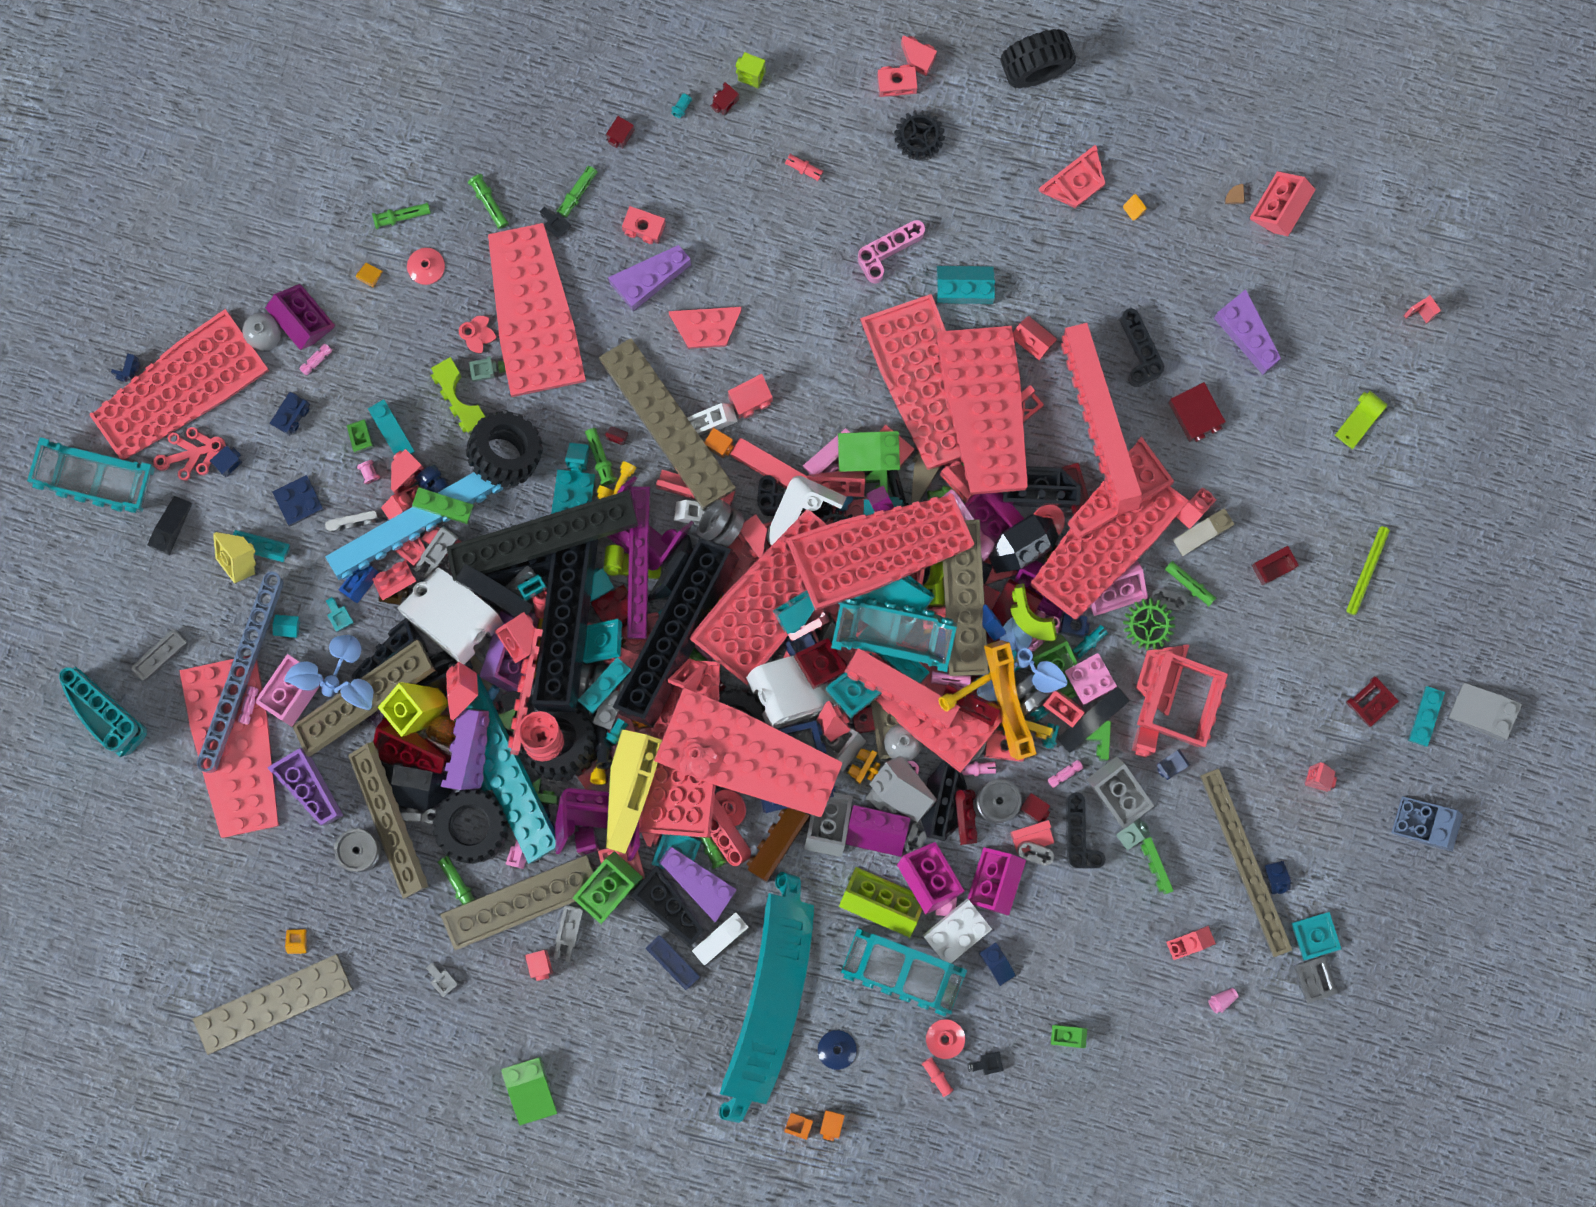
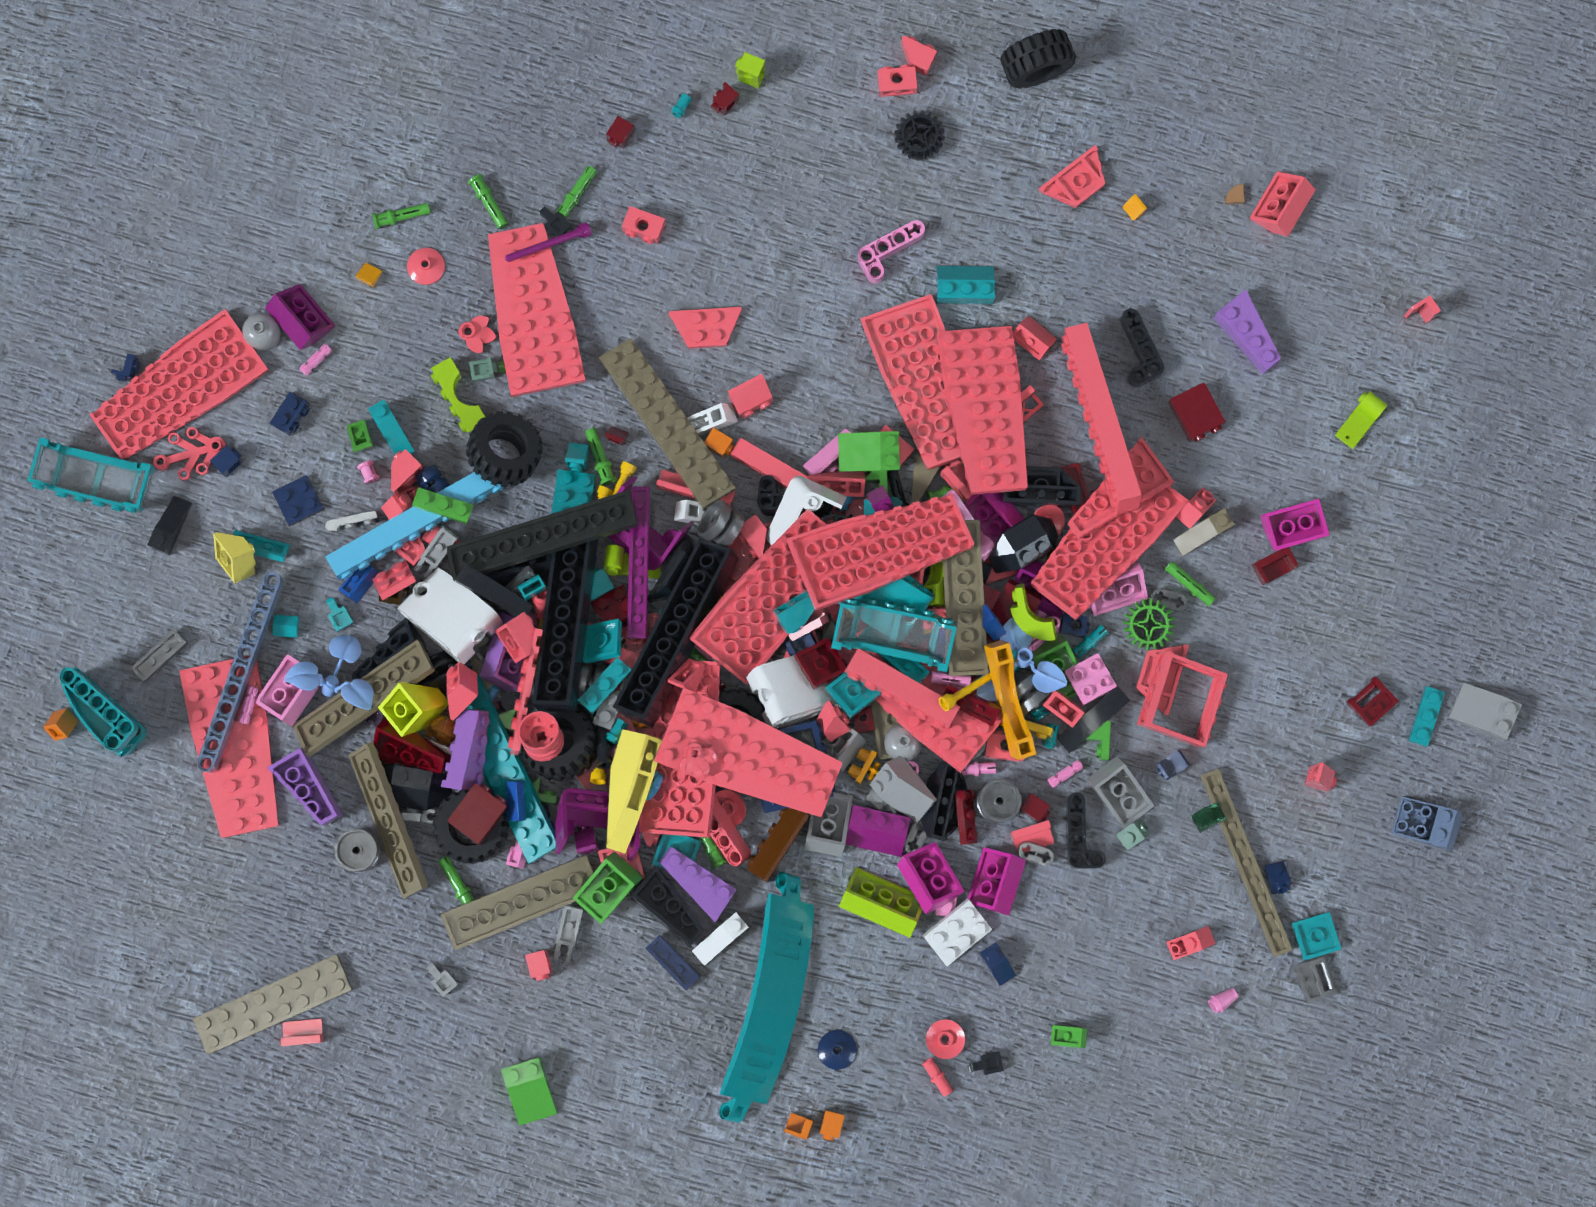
light orange slope [285,929,307,954] -> none
medium lavender wedge [608,245,691,311] -> none
coral pin [785,153,823,181] -> none
windscreen [841,928,967,1017] -> none
coral slope [1132,727,1159,758] -> none
bright green plate [1140,837,1173,895] -> none
lime axle [1346,526,1390,615] -> none
none -> orange panel [43,708,78,741]
none -> coral panel [281,1019,324,1046]
none -> dark red brick [447,783,508,845]
none -> magenta piece [505,222,592,262]
none -> blue slope [505,781,526,821]
none -> dark azure arm [646,771,663,801]
none -> clear green brick [1191,802,1227,833]
none -> dark pink slope [1260,499,1329,551]

